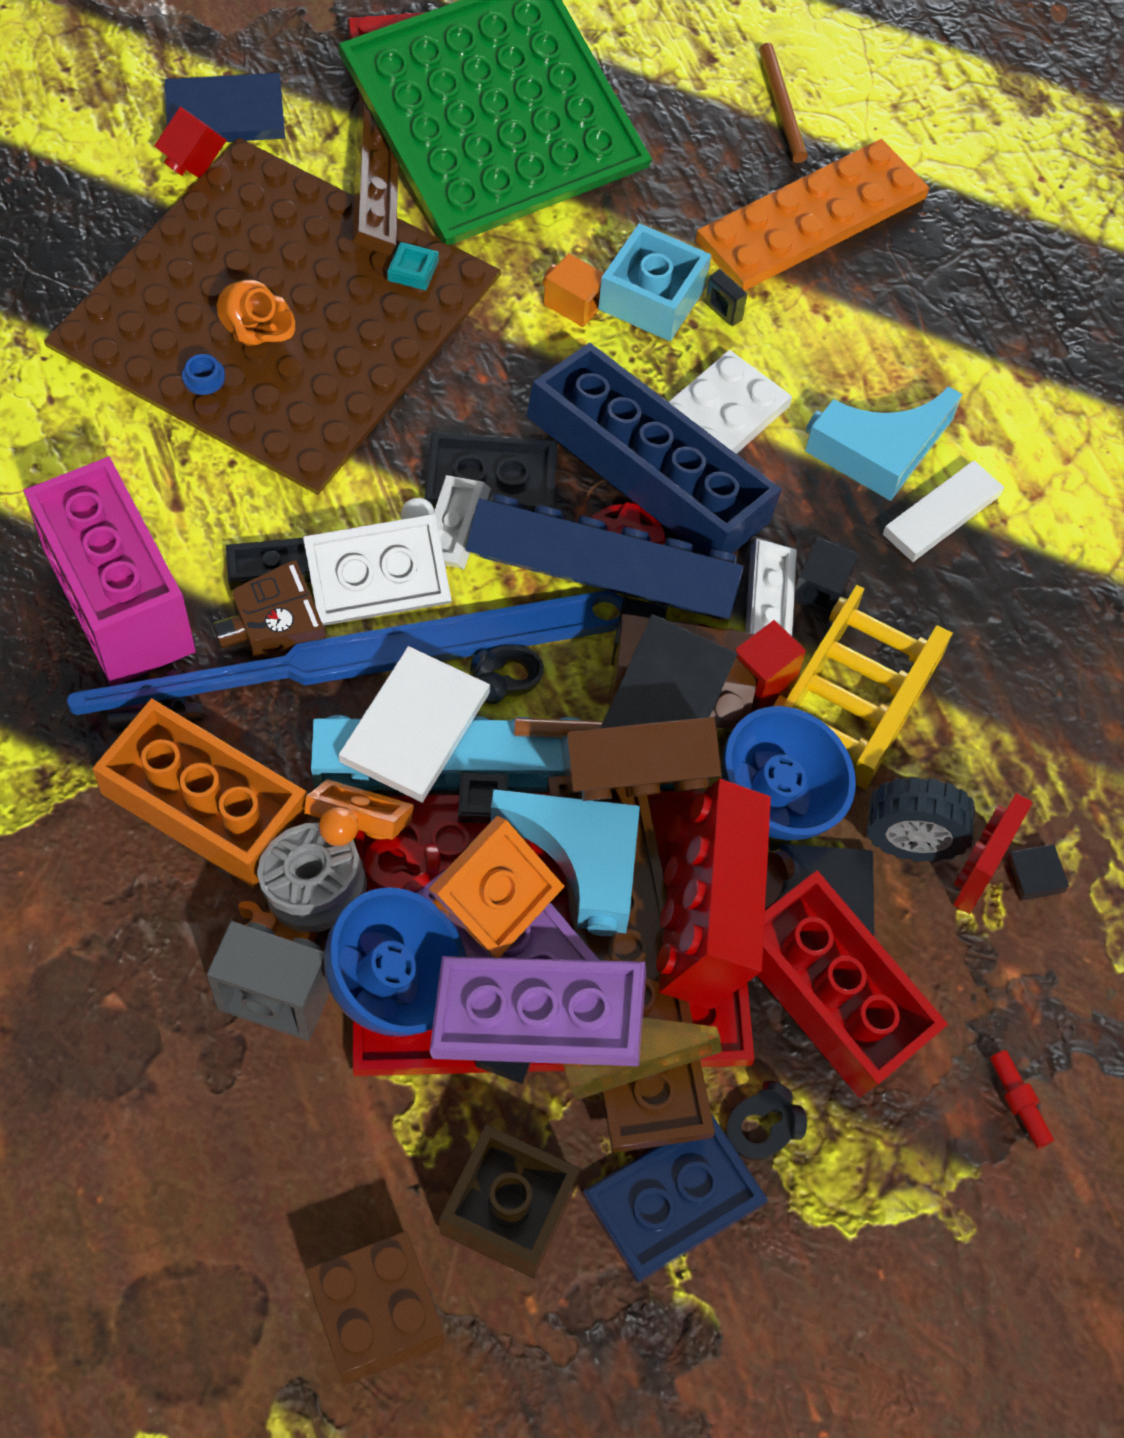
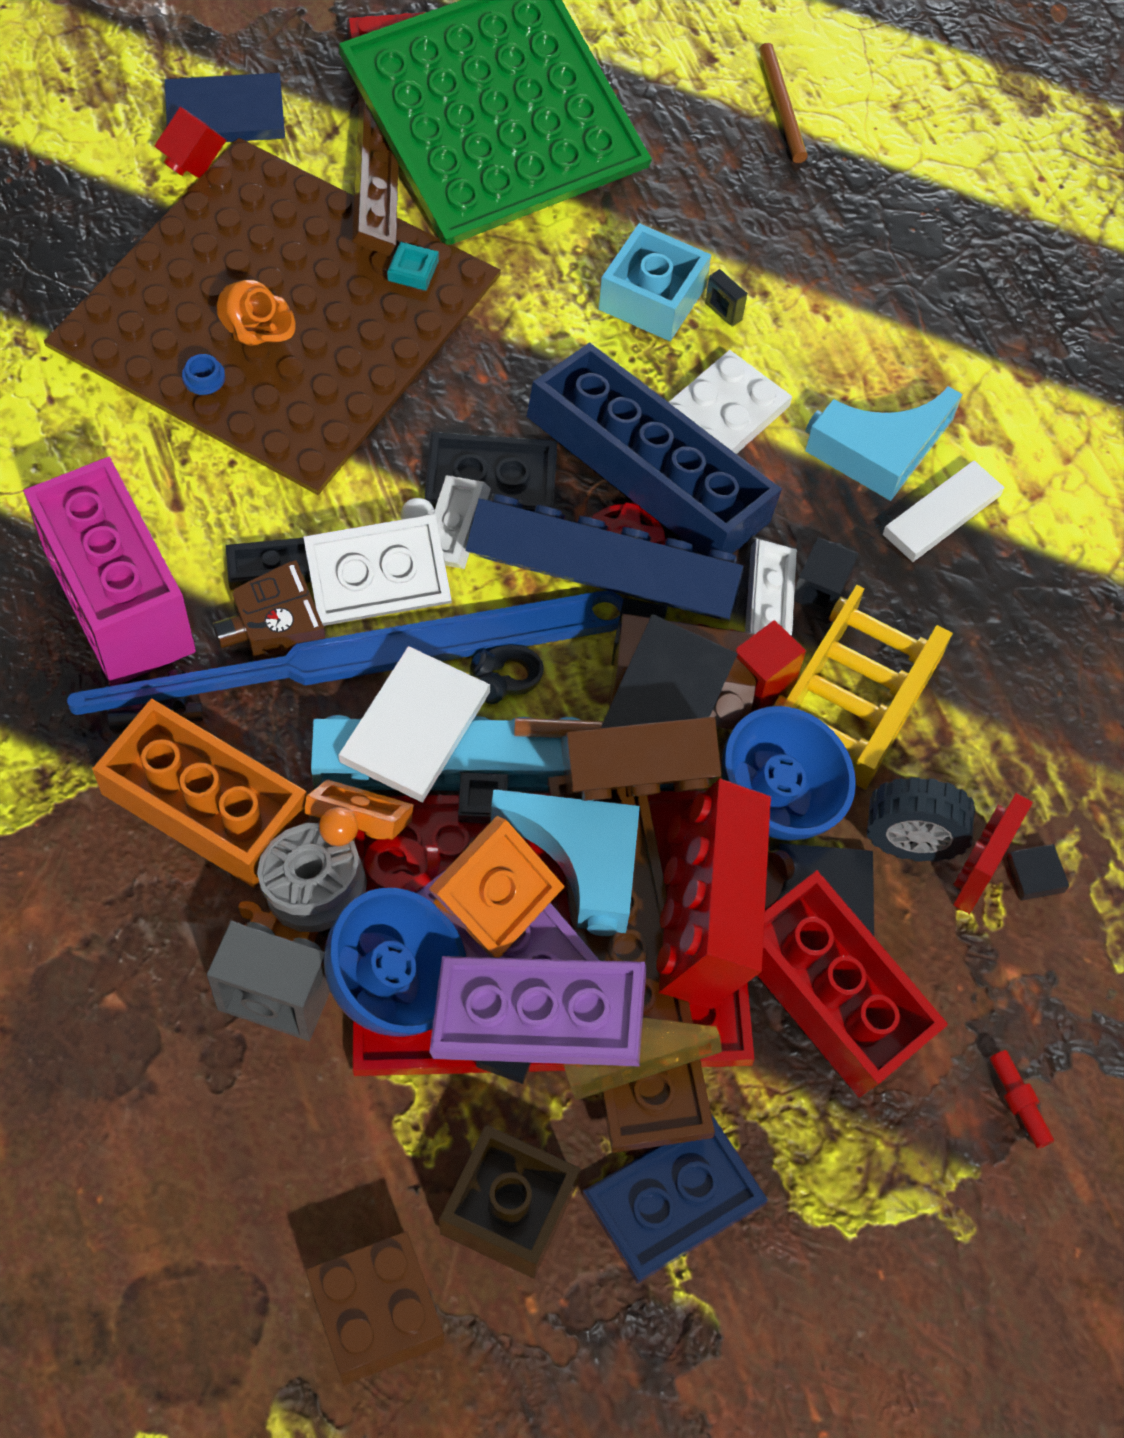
orange brick [543,253,604,327] -> none
orange plate [695,138,929,291] -> none
black piece [726,1081,807,1160] -> none

